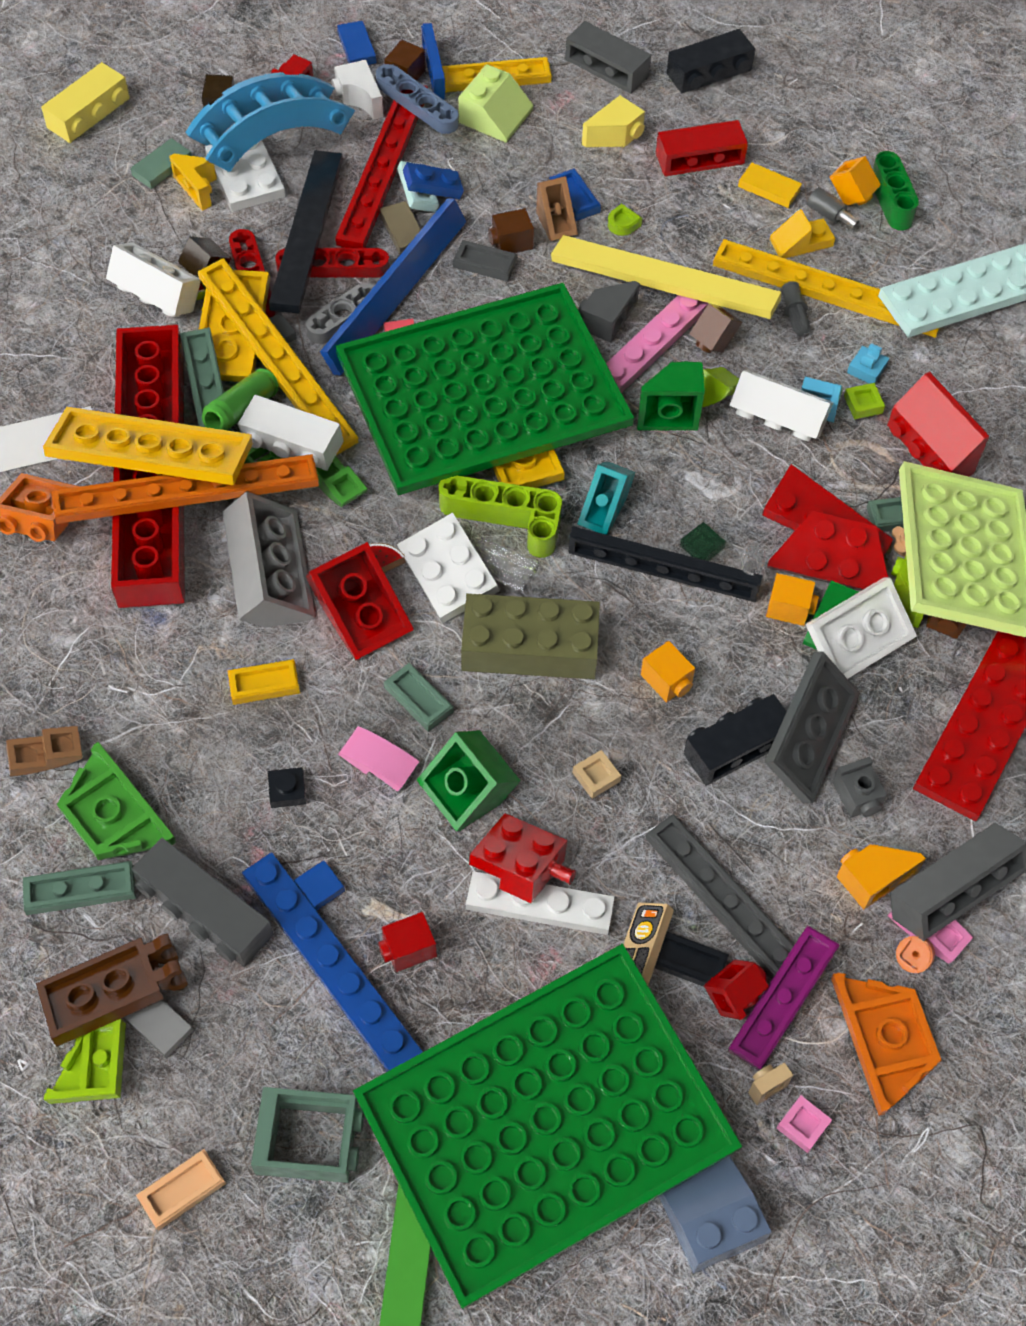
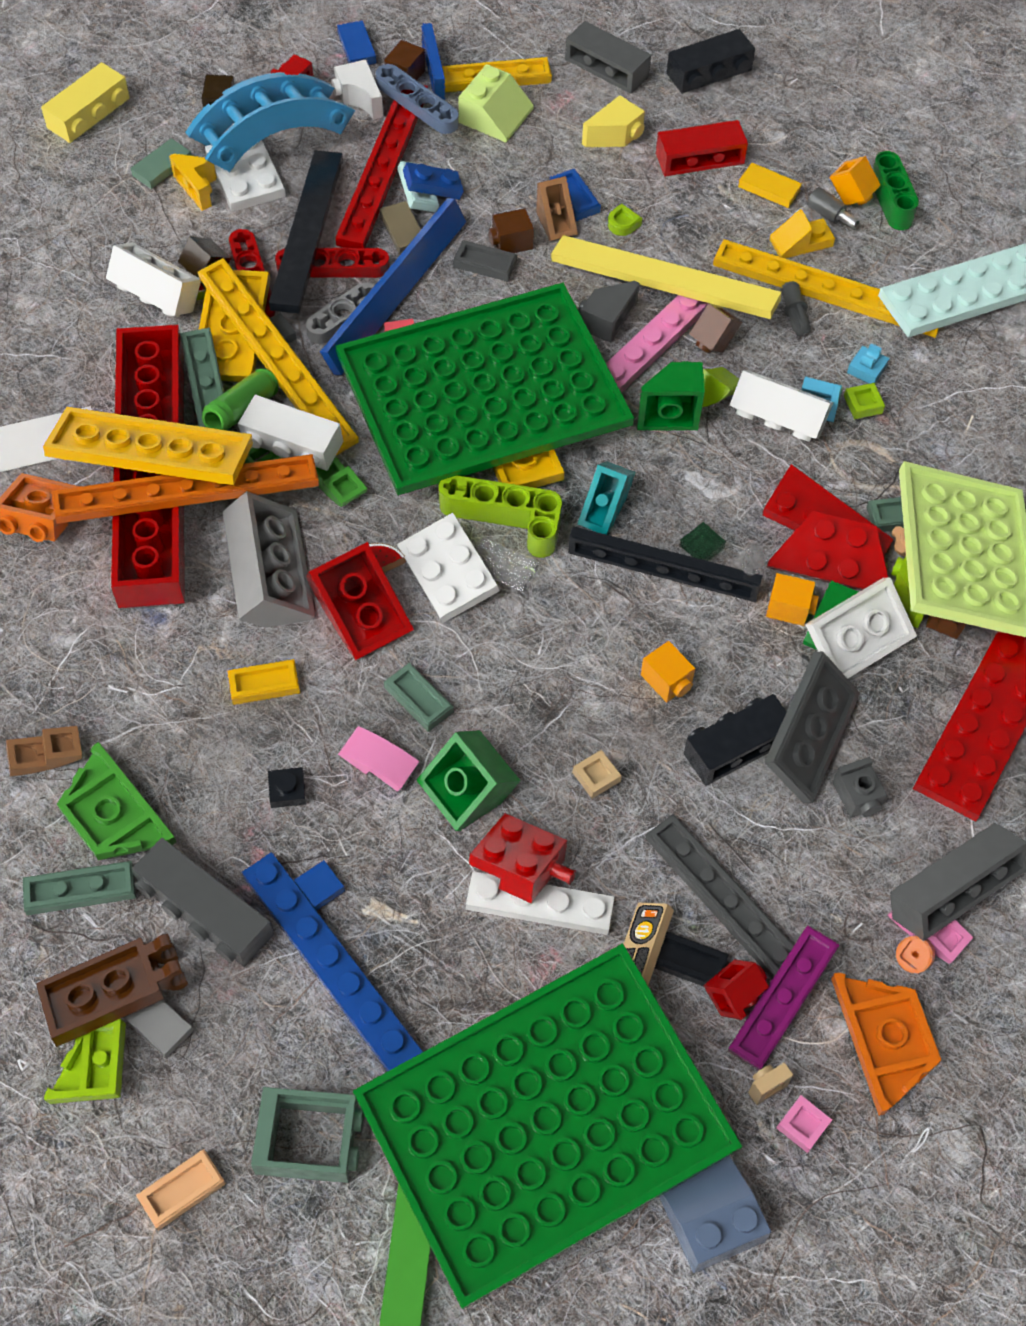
red brick [378,912,437,972] -> none
olive brick [461,593,600,679] -> none
light orange slope [836,844,926,910] -> none
slope [887,371,989,477] -> none

